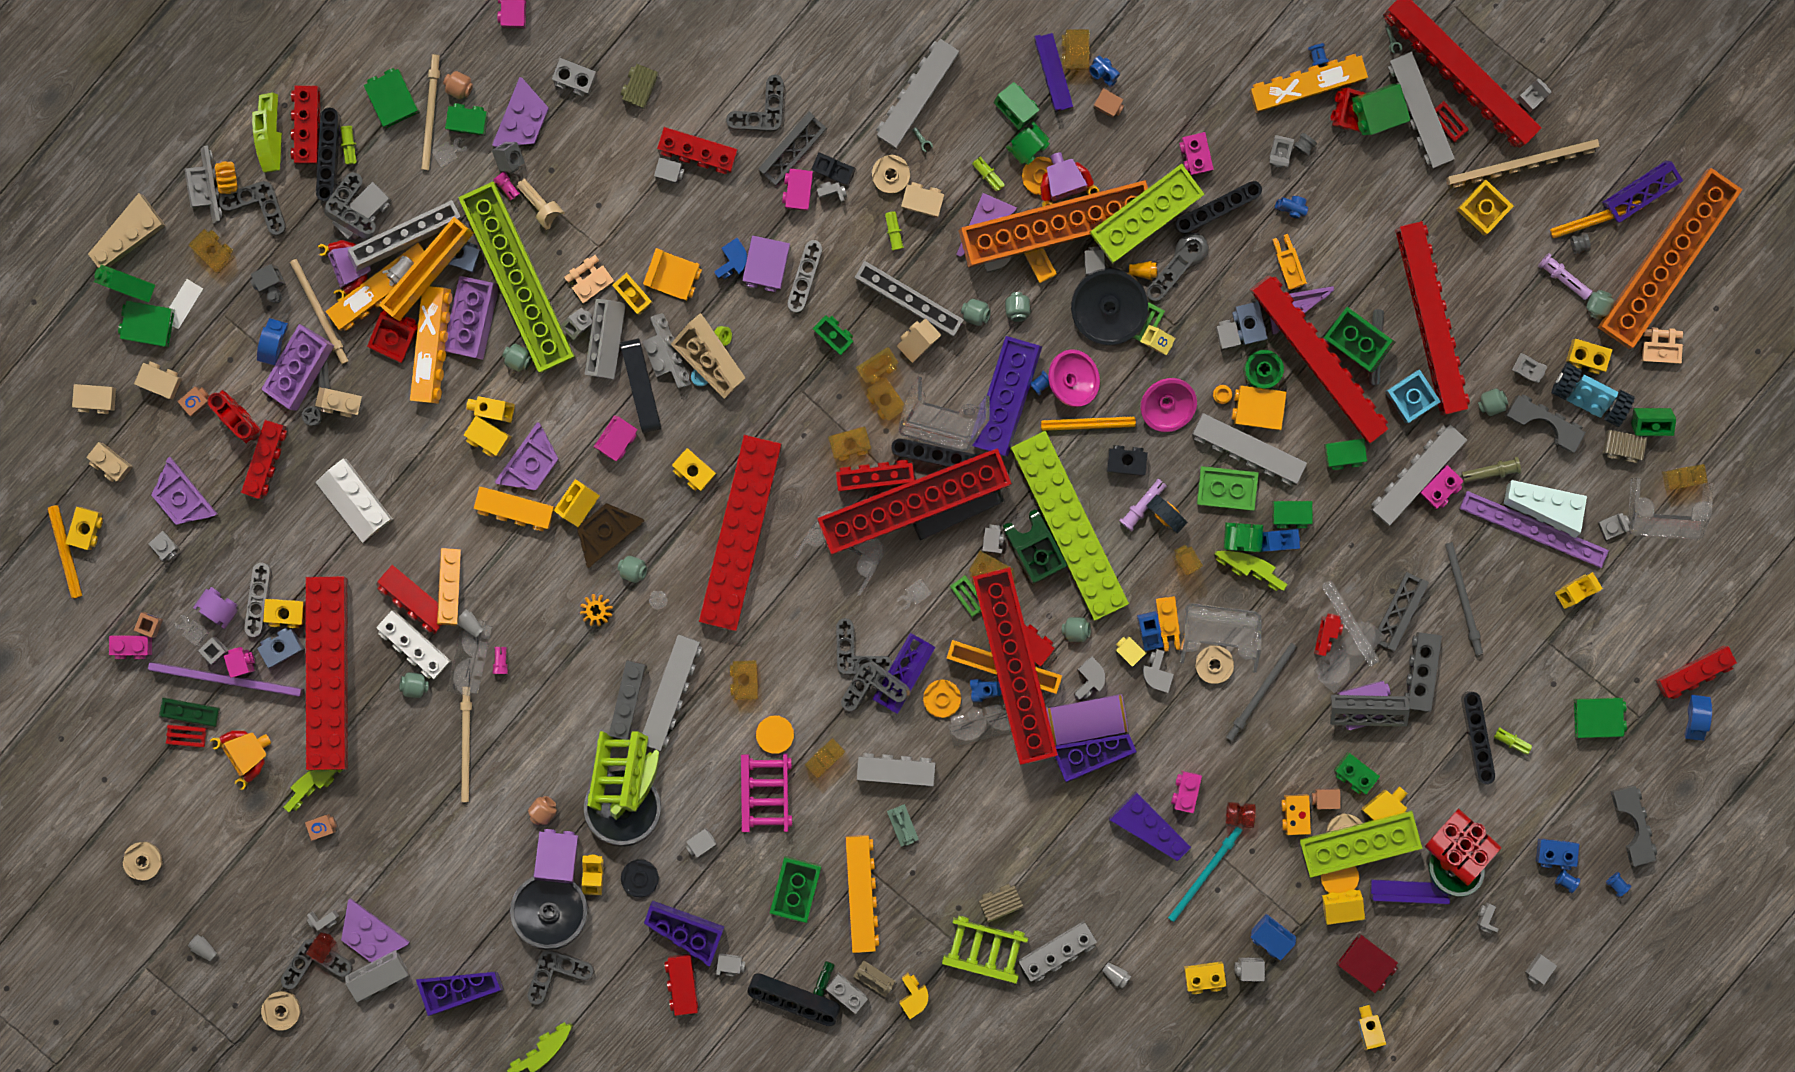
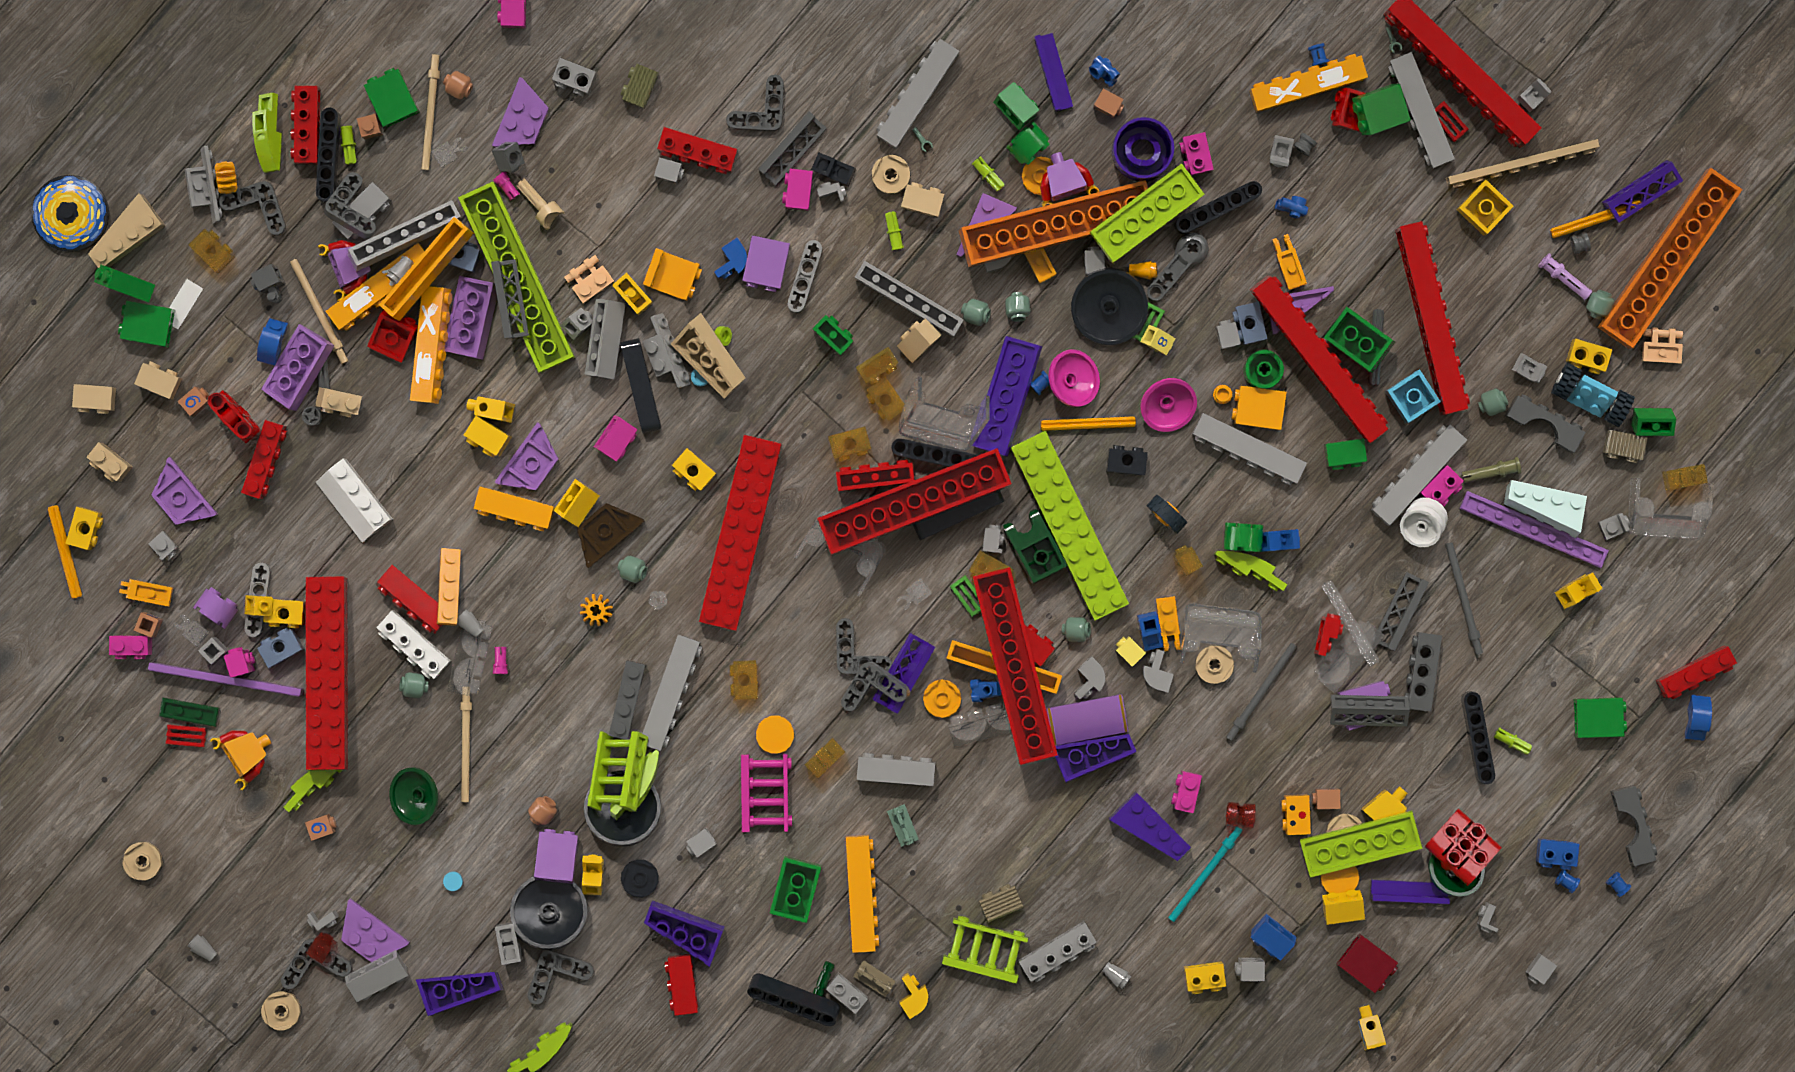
green brick [445,103,488,136] -> none
sand green head [502,344,532,372] -> none
light grey brick [716,953,745,976] -> none
clear yellow brick [1061,29,1089,70] -> none
lavender pin [1119,479,1167,532] -> none
bright green plate [1197,466,1259,511] -> none
green brick [1272,501,1313,528] -> none
green brick [1334,752,1380,795] -> none
none -> dish [31,175,109,252]
none -> light orange hinge [119,579,173,607]
none -> yellow bracket [244,595,273,616]
none -> nougat brick [357,114,383,140]
none -> dark green dish [389,767,438,825]
none -> medium azure tile [443,871,463,891]
none -> dark grey fence [491,259,529,339]
none -> light grey brick [495,922,523,965]
none -> dark purple piece [1112,117,1174,181]
none -> white wheel [1400,498,1448,547]

